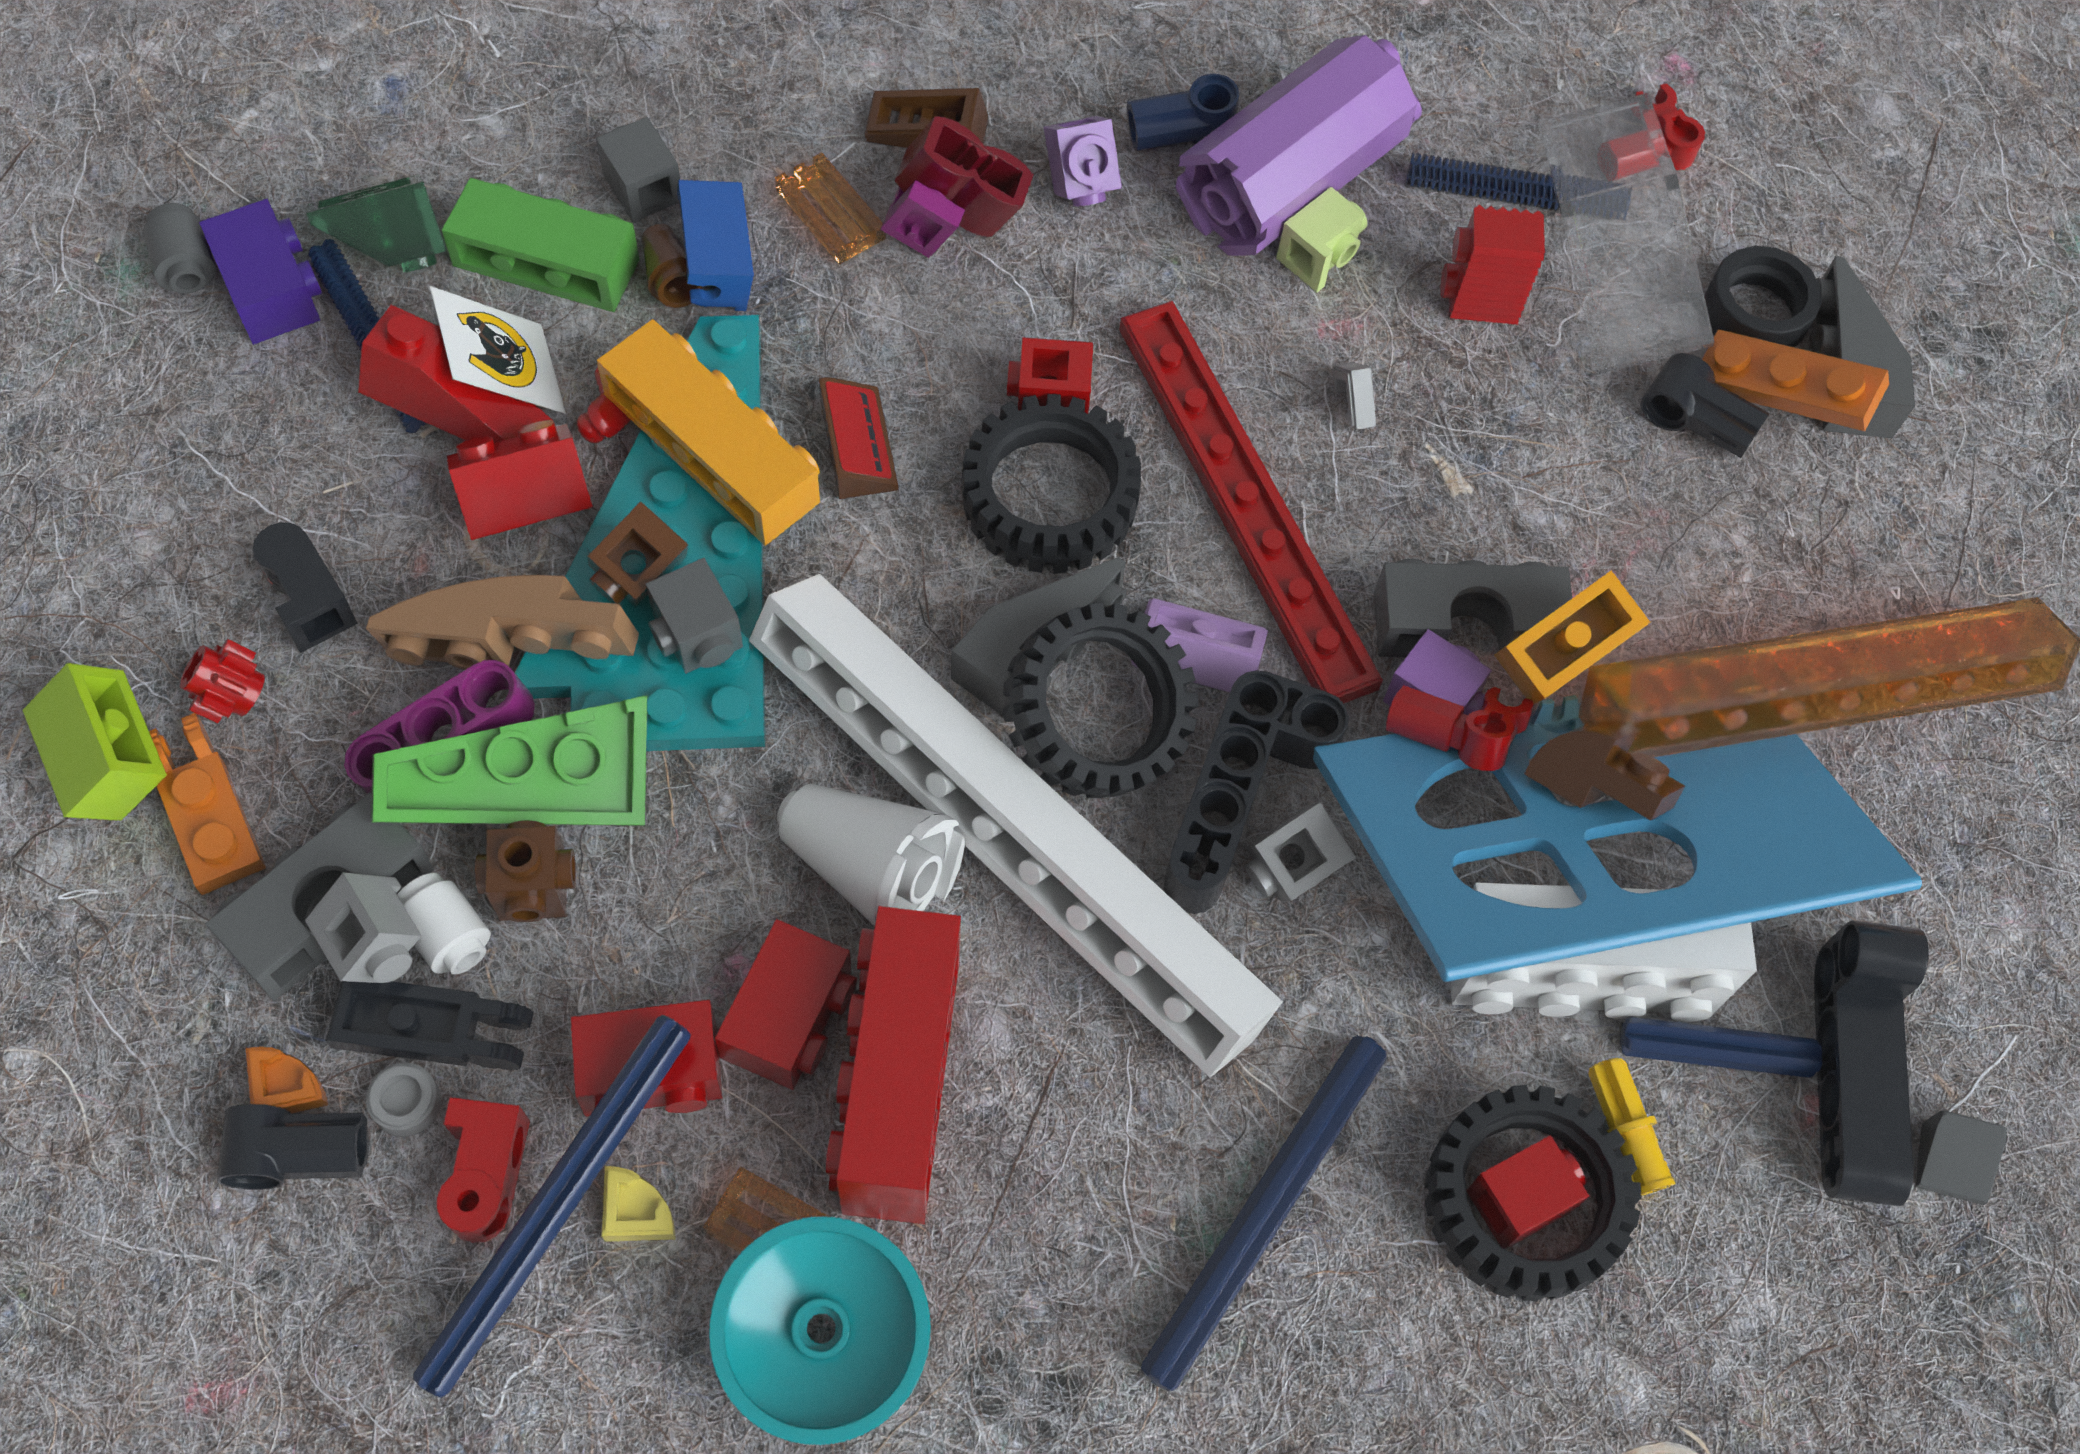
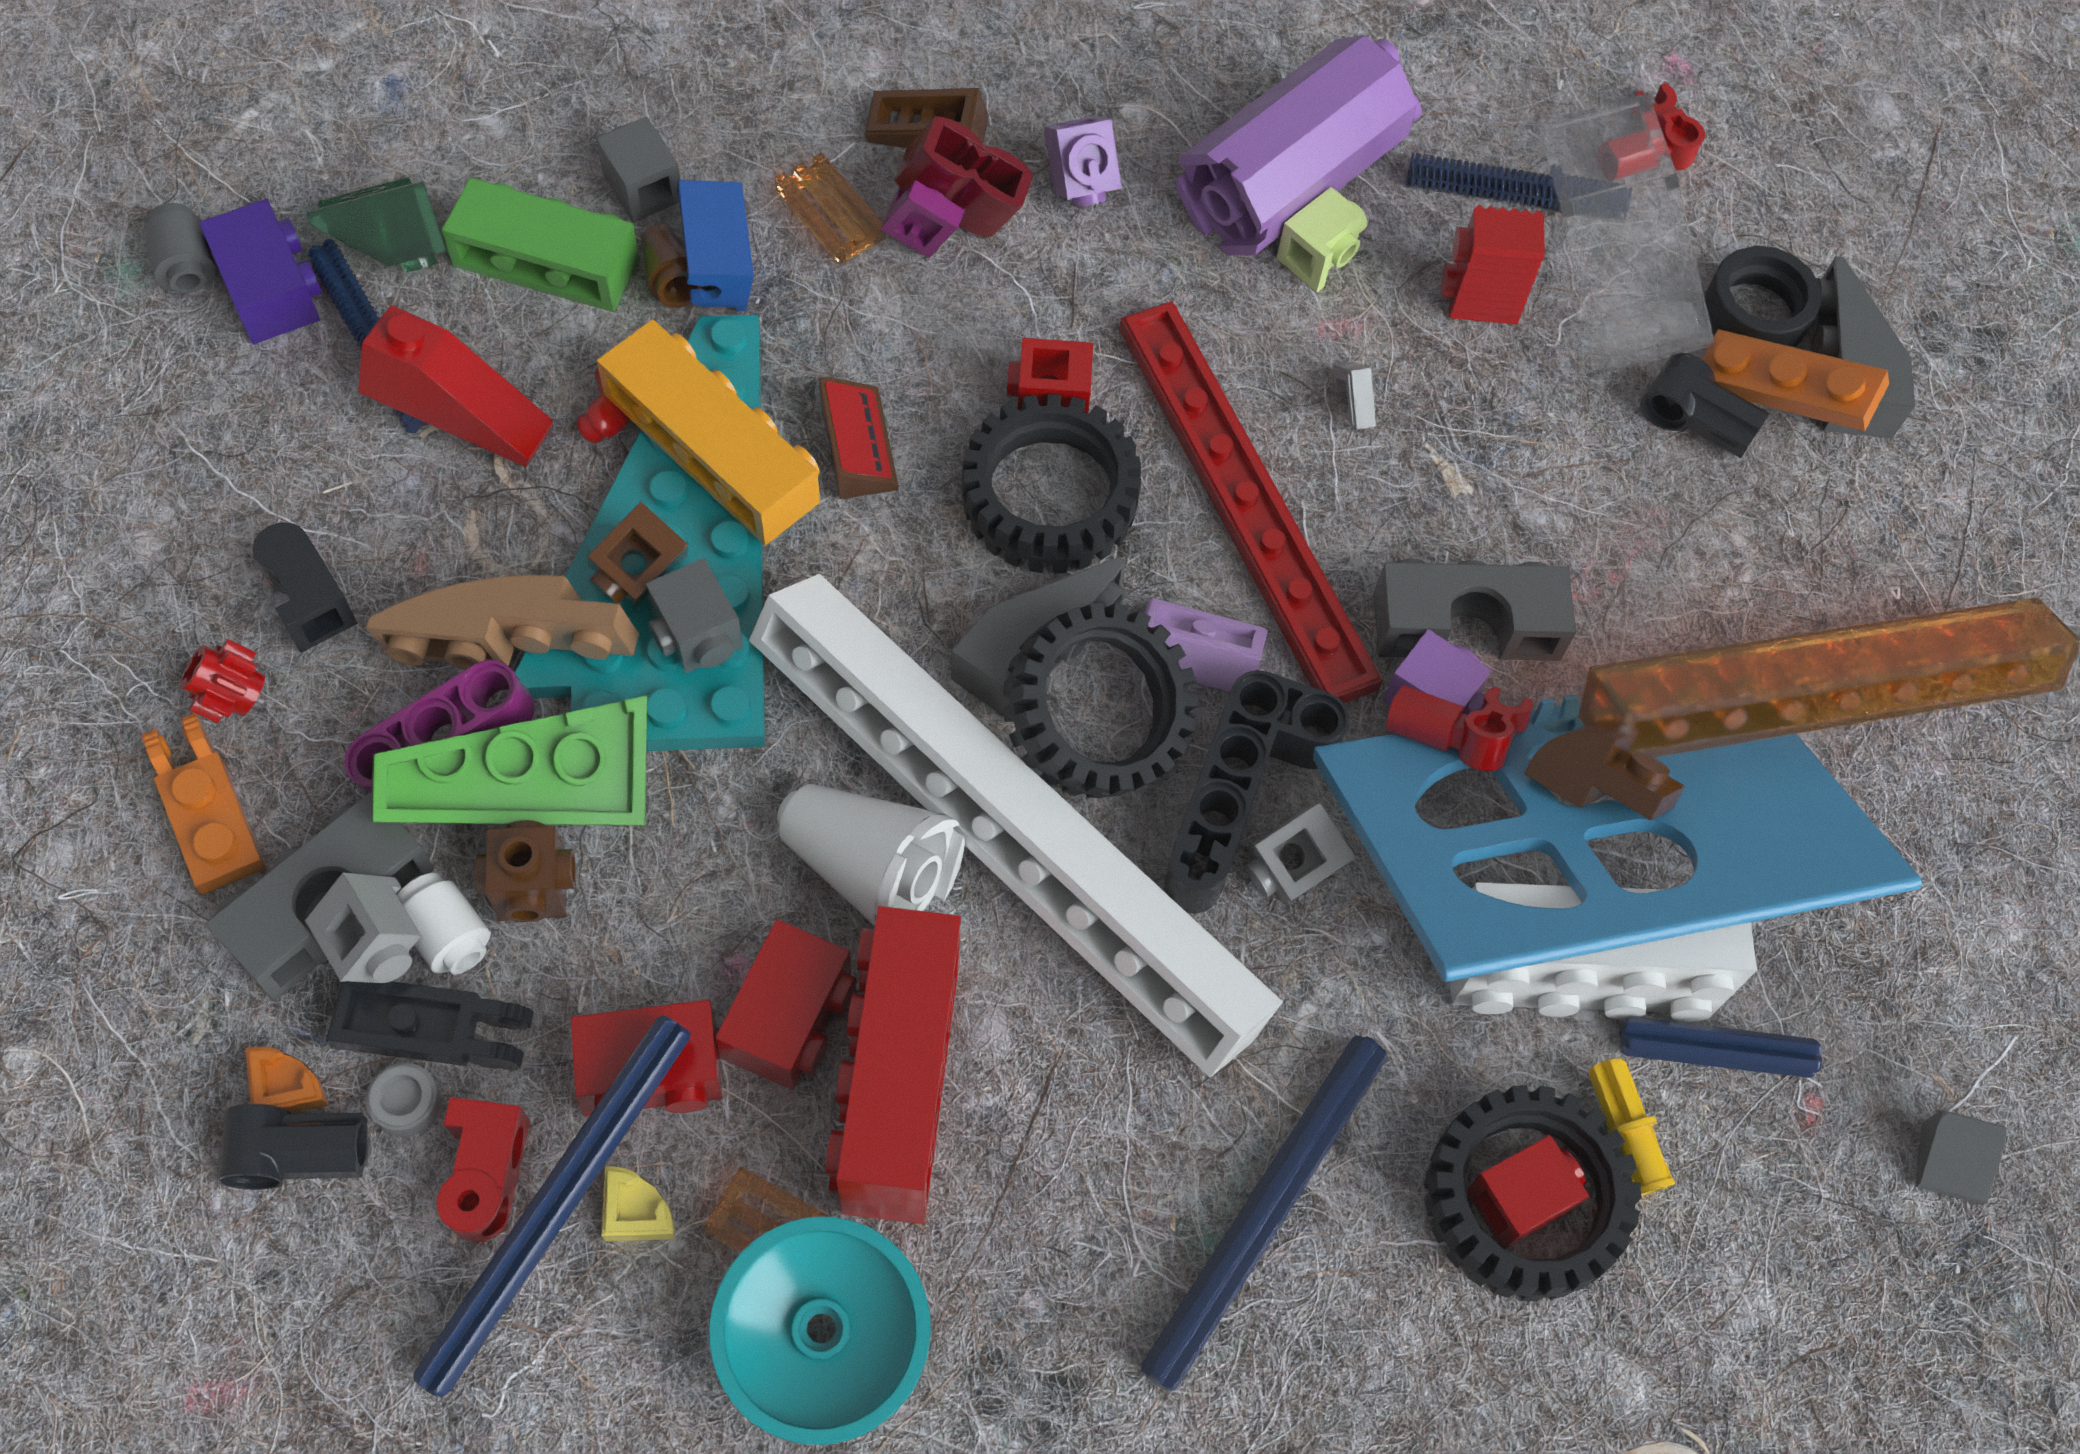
lime brick [22,663,167,821] -> none
sticker [430,286,566,414] -> none
red brick [446,420,593,540] -> none
dark blue piece [1127,74,1239,151] -> none
light orange brick [1494,570,1651,705] -> none
black beam [1814,920,1929,1206] -> none

